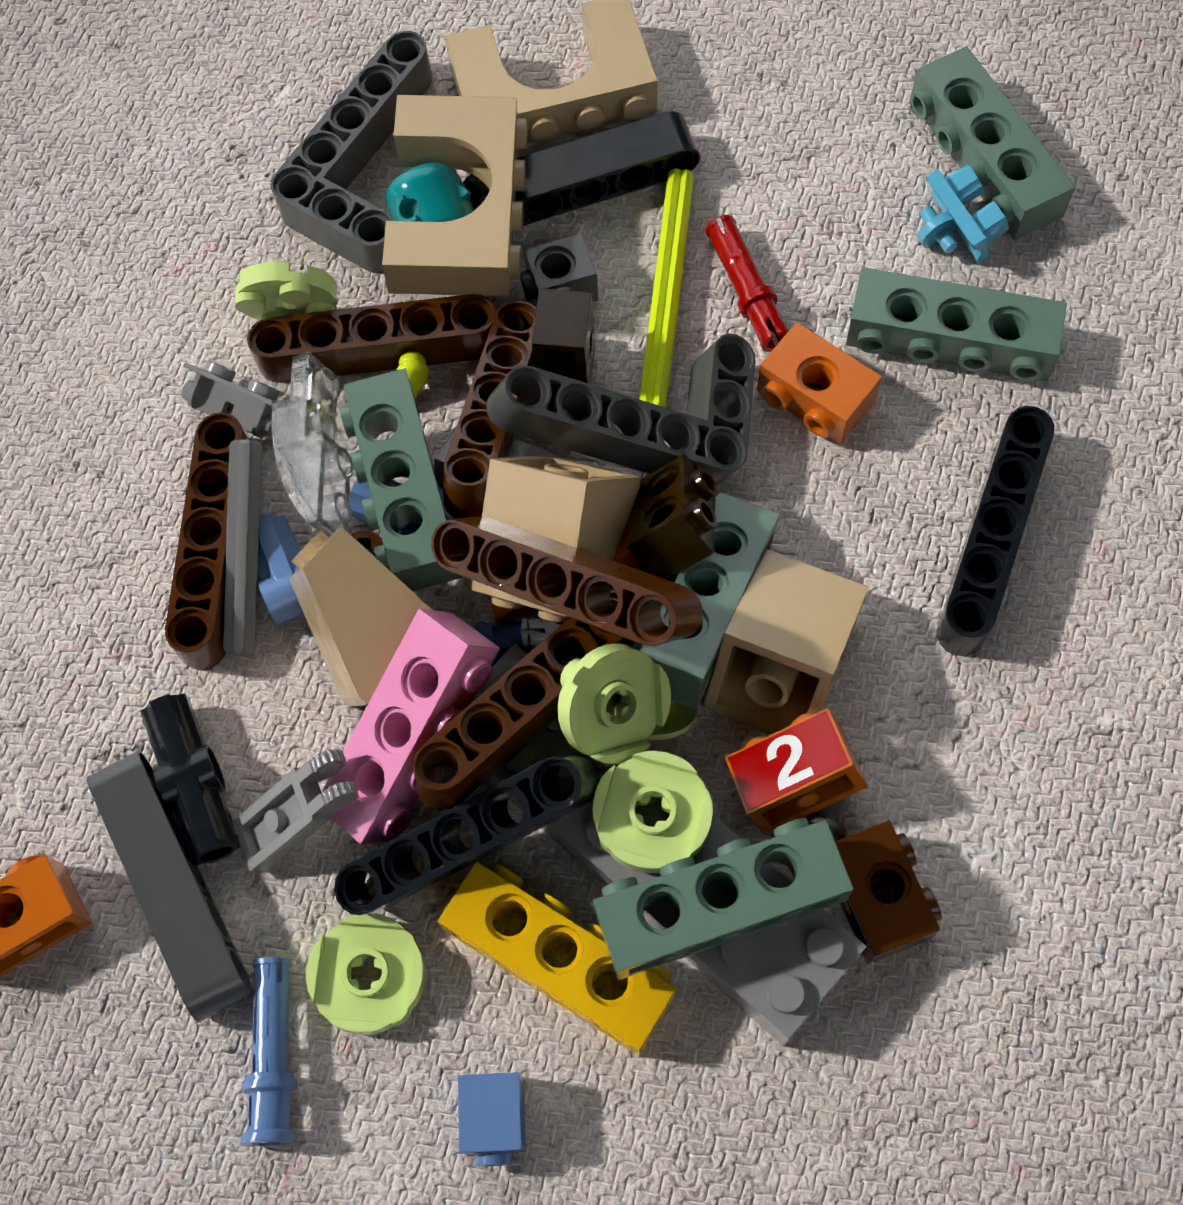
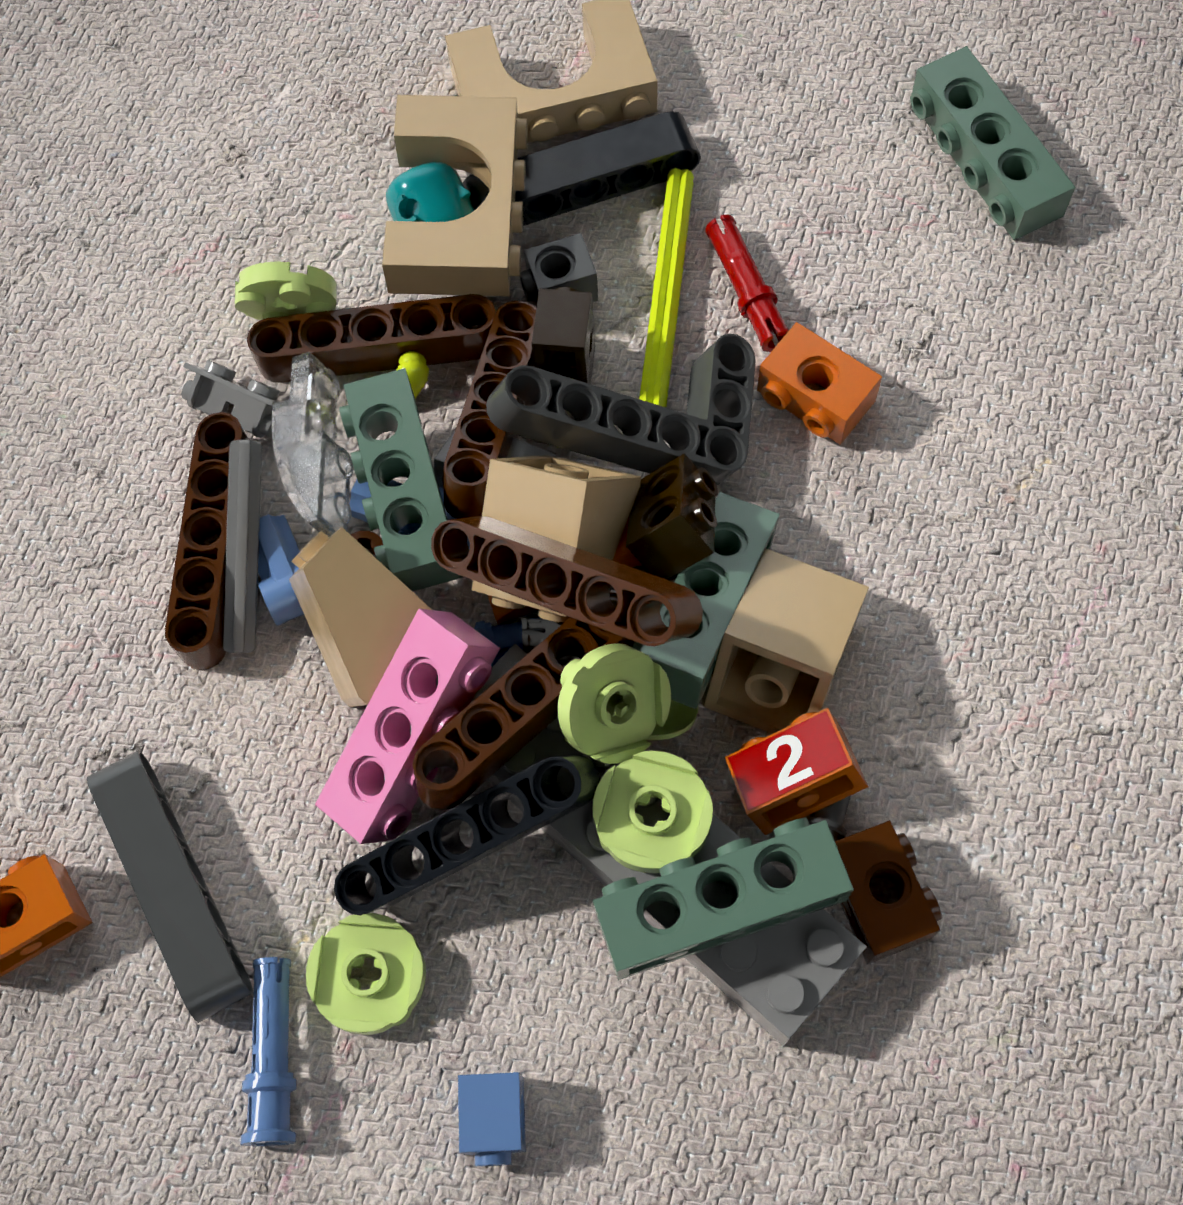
black piece [140,693,241,866] -> none
light grey hinge [233,748,359,873] -> none
dark grey beam [271,31,432,273] -> none
yellow brick [437,861,677,1057] -> none
sand green brick [846,267,1067,381] -> none
medium azure hips [917,165,1009,264] -> none
black beam [936,406,1055,656] -> none

